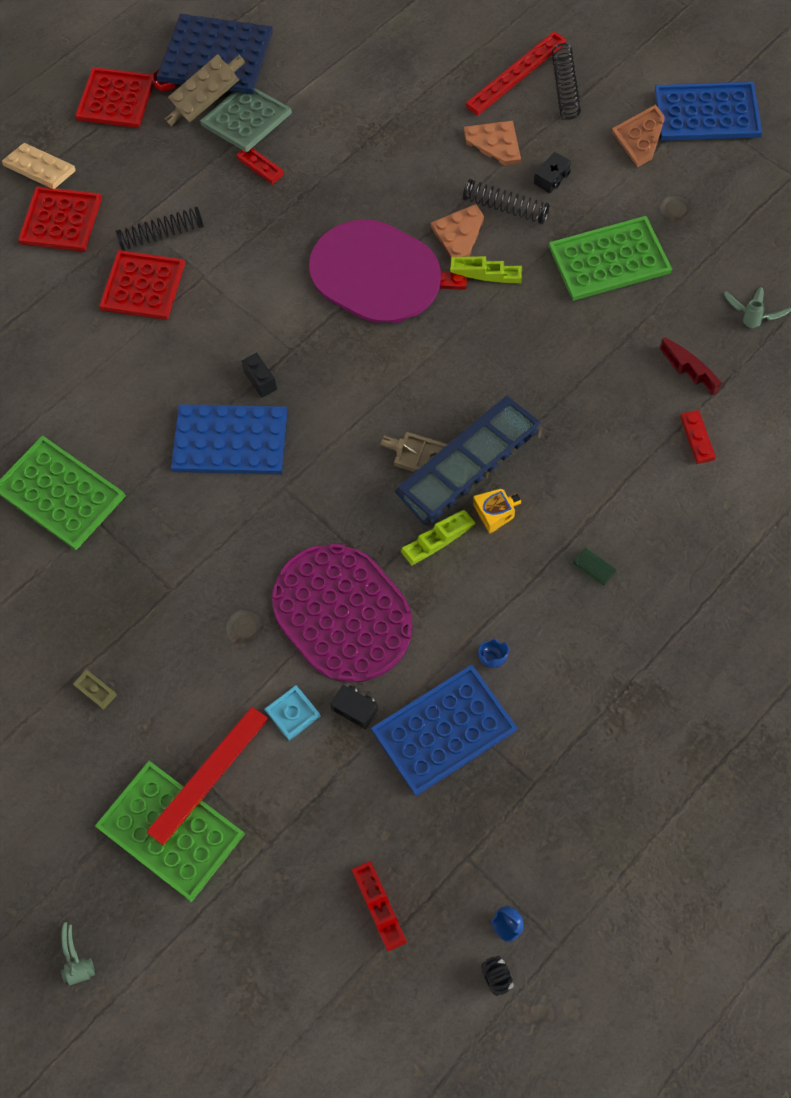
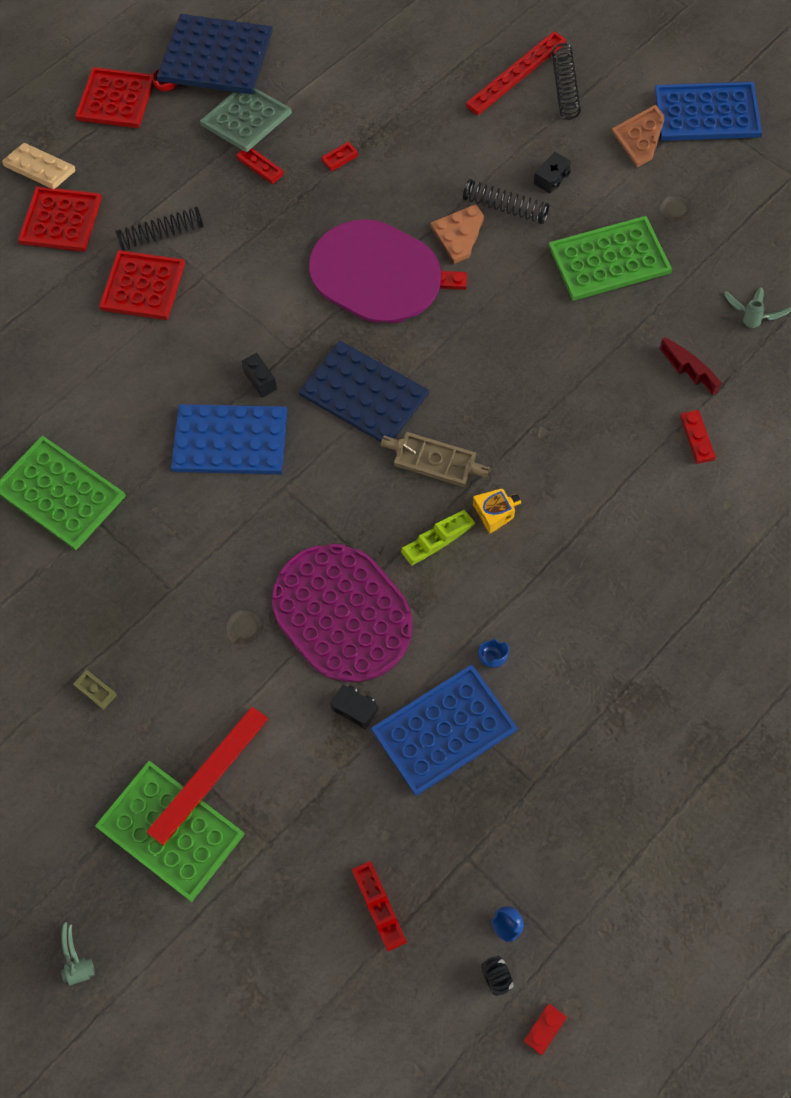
dark tan plate [164,54,246,127] -> none
medium azure tile [264,685,321,741] -> none
window [394,395,541,525] -> none
lime slope [450,256,522,283] -> none
nougat plate [464,121,521,166] -> none
clear green tile [573,547,616,586] -> none
none -> dark blue plate [298,340,429,442]
none -> red plate [321,141,358,172]
none -> red plate [523,1004,567,1056]

